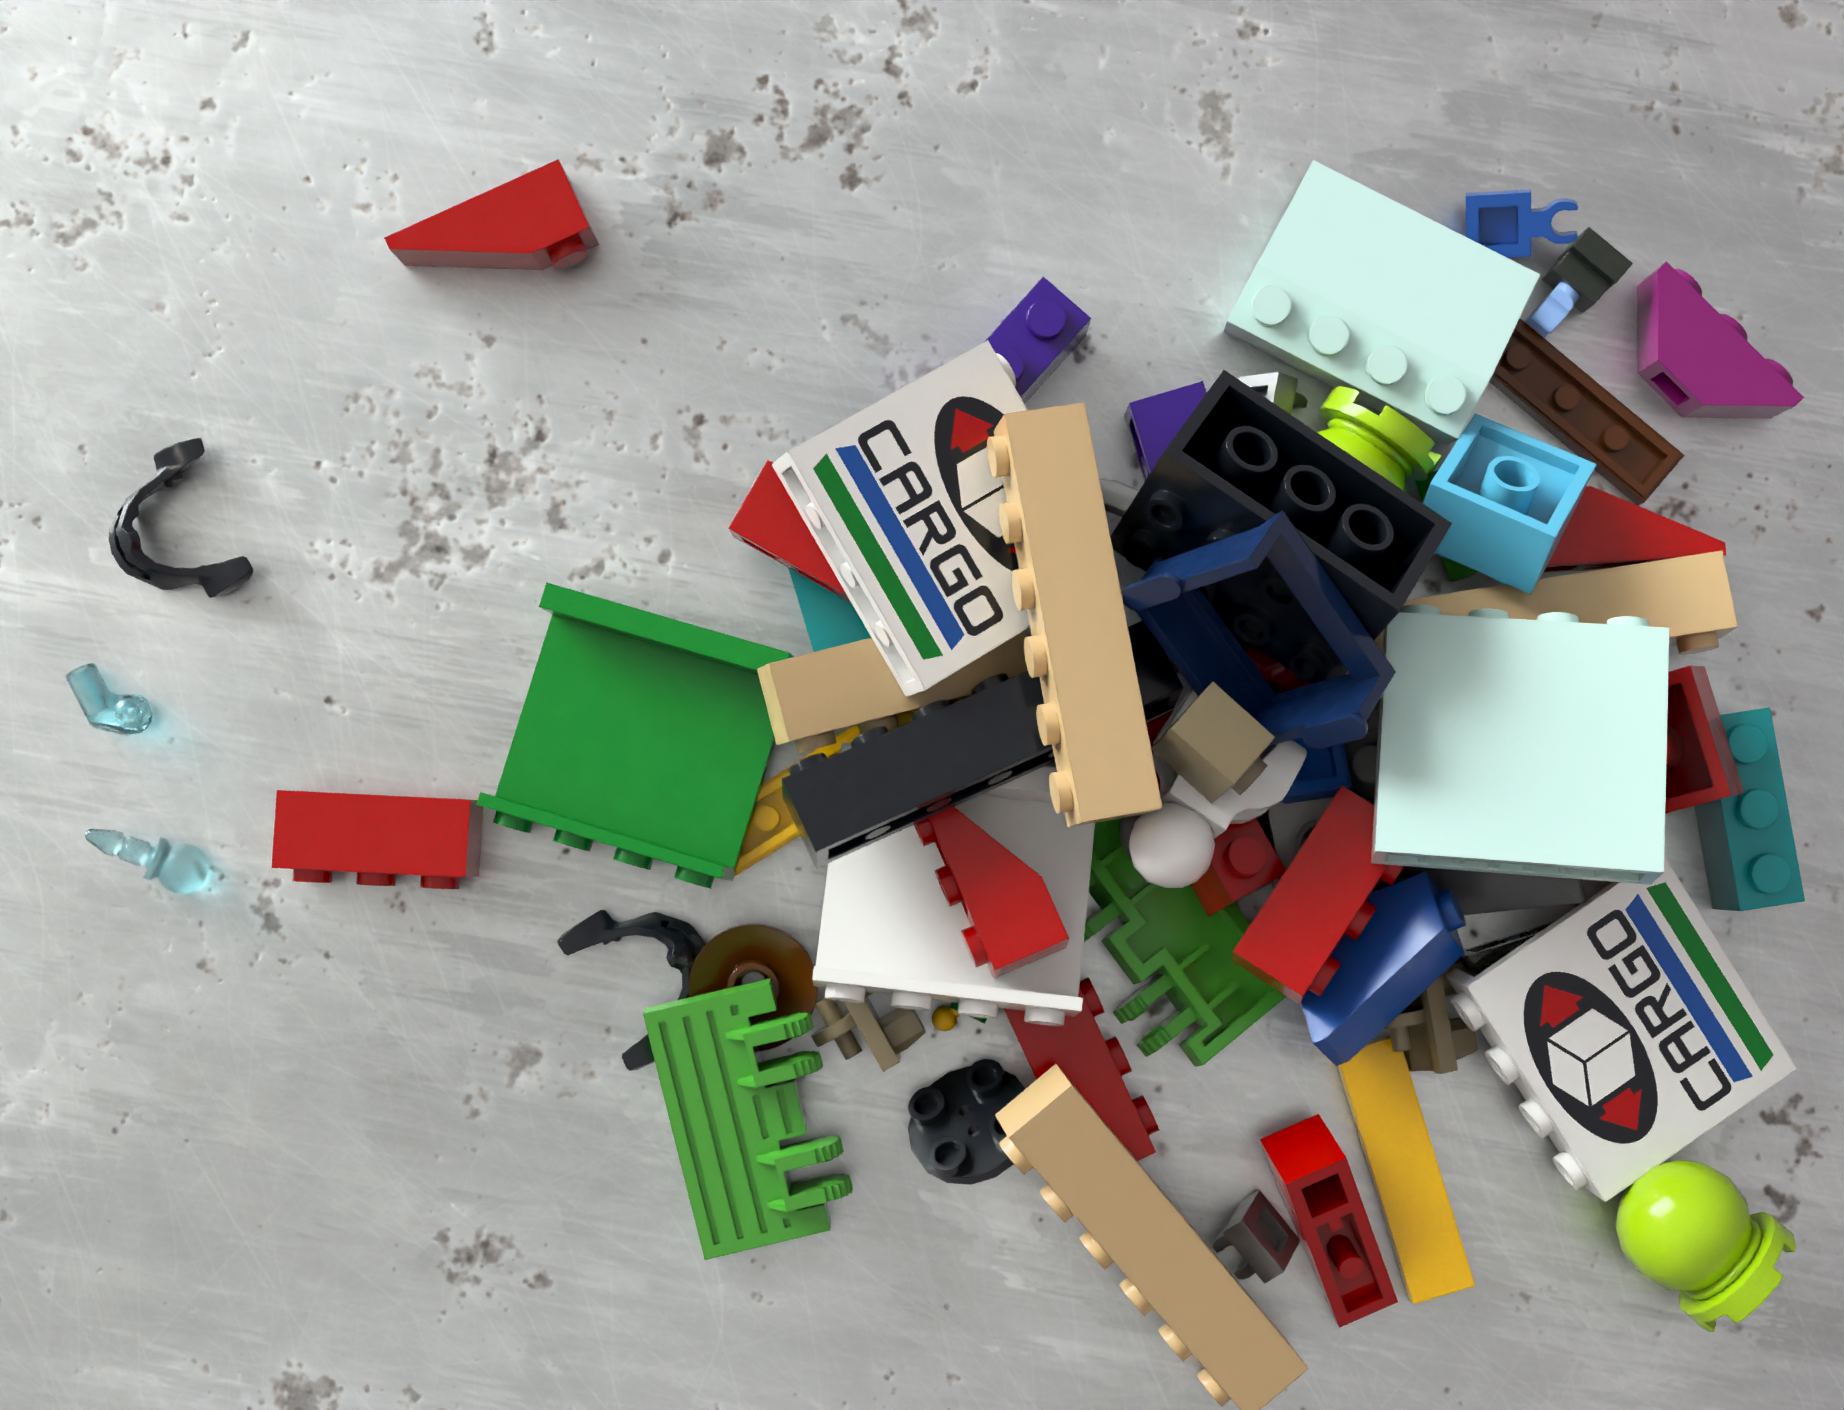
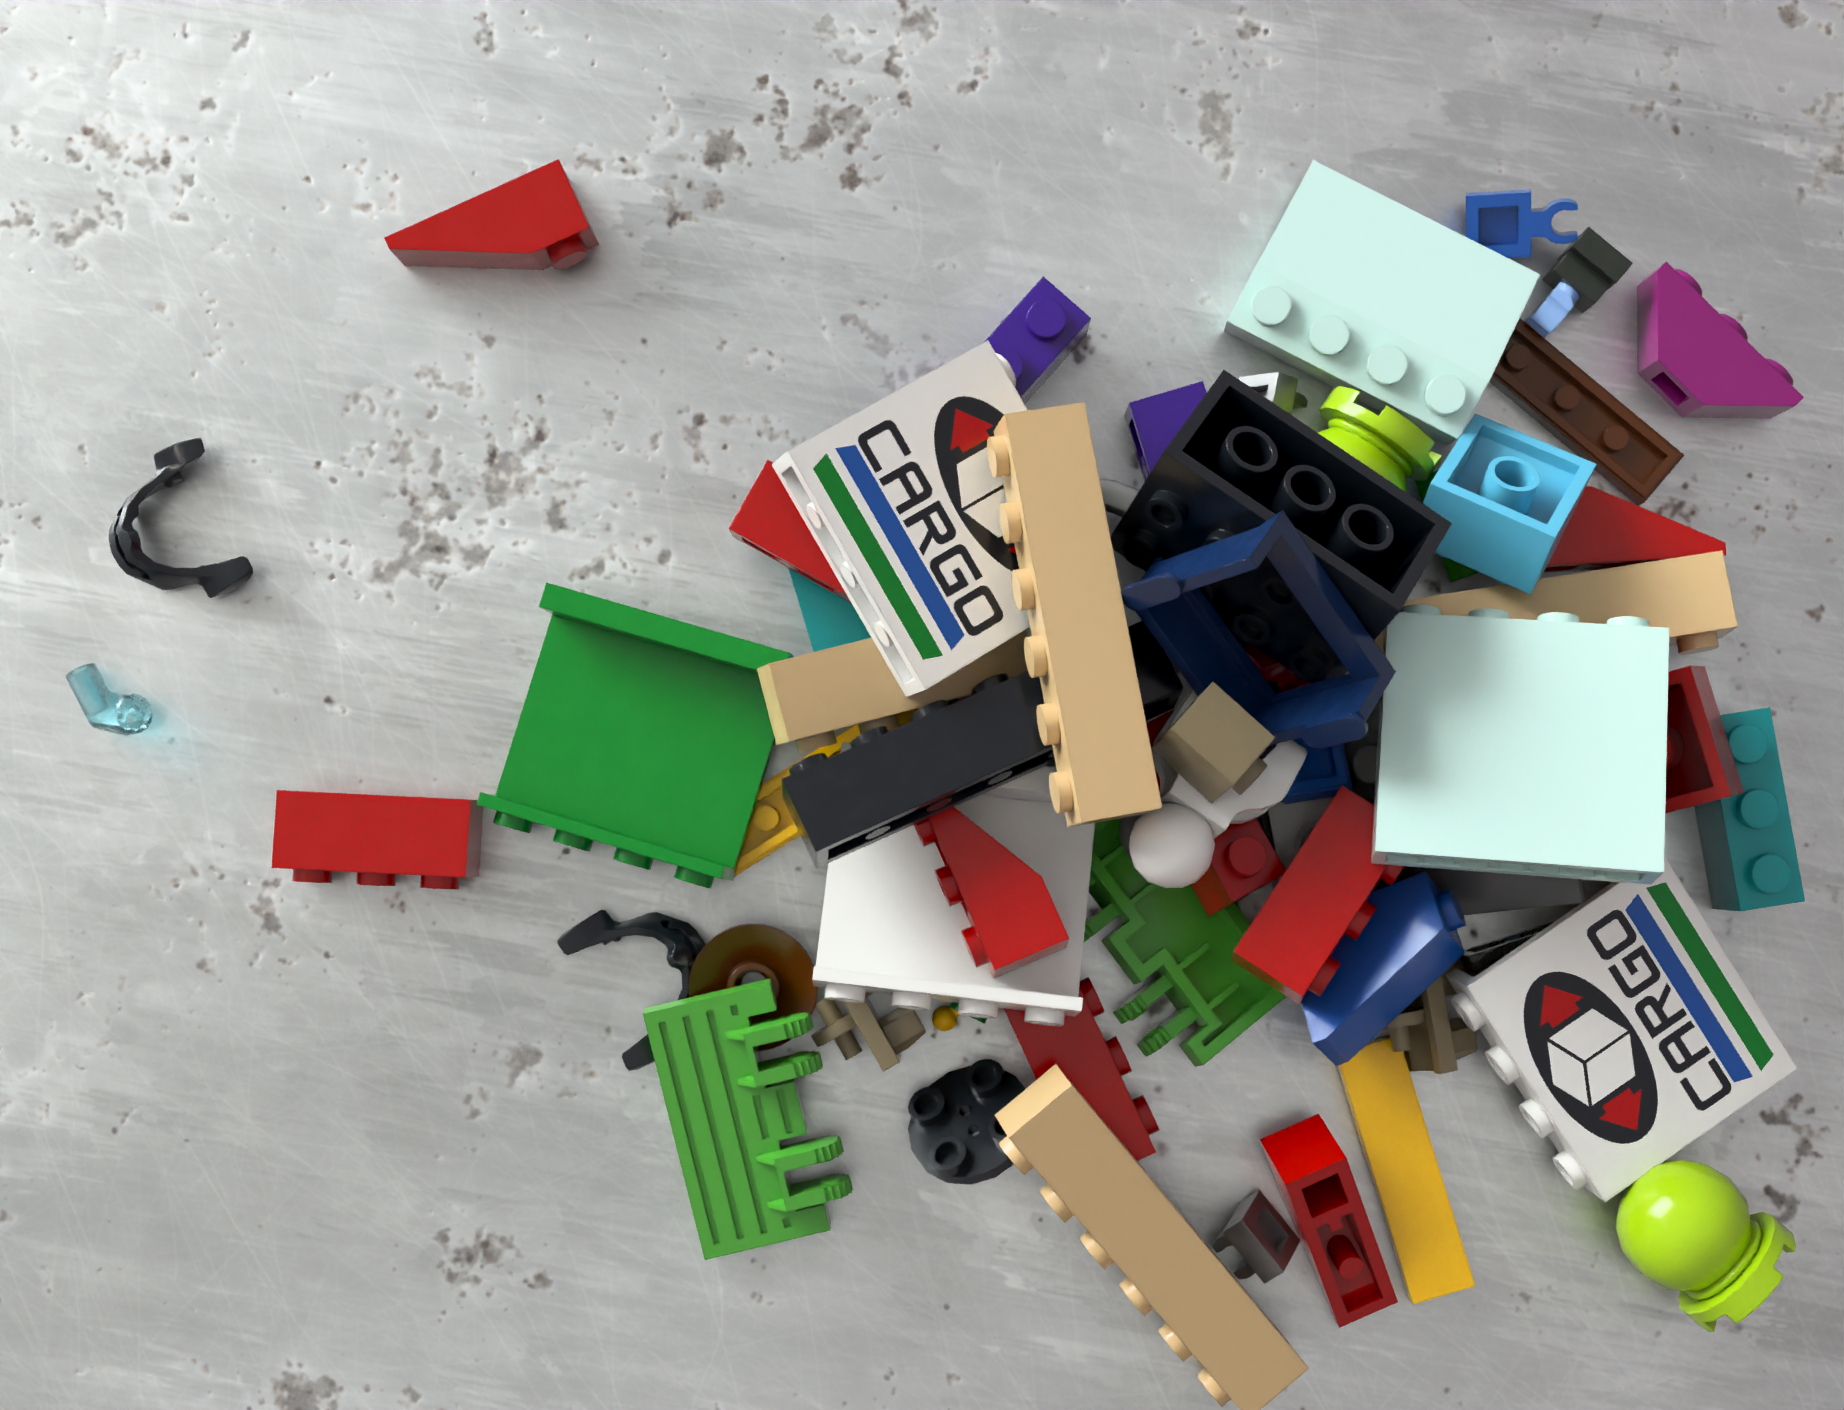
clear light blue bar [85,829,209,894] -> none

